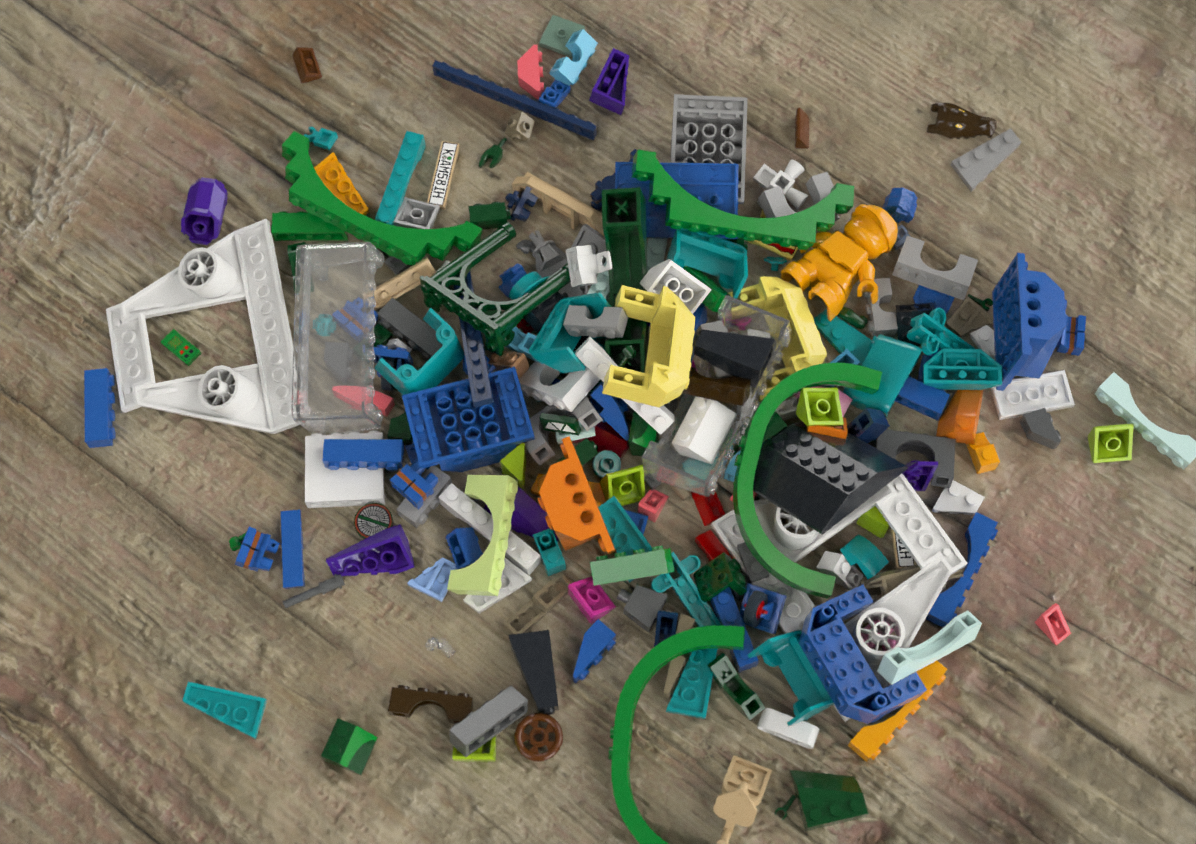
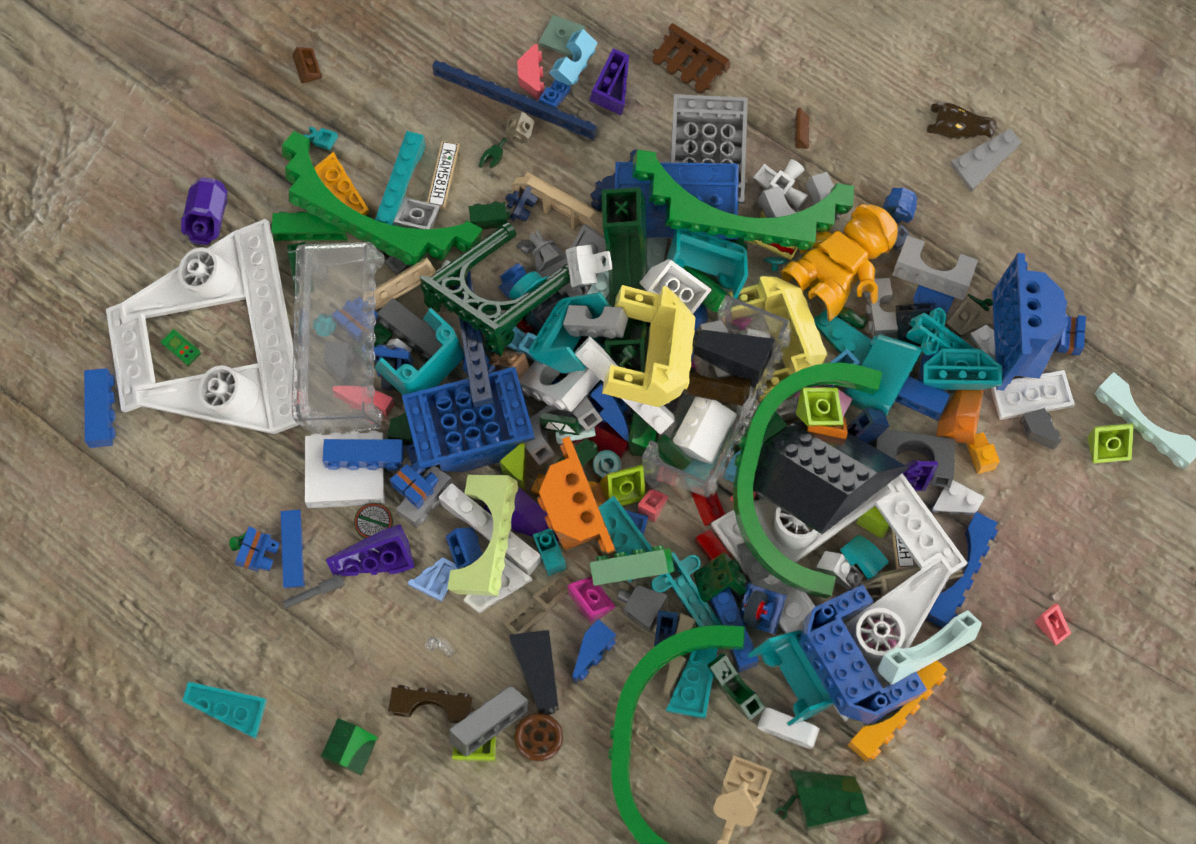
none -> dark green tile [651,434,693,476]
none -> reddish brown fence [652,22,730,93]

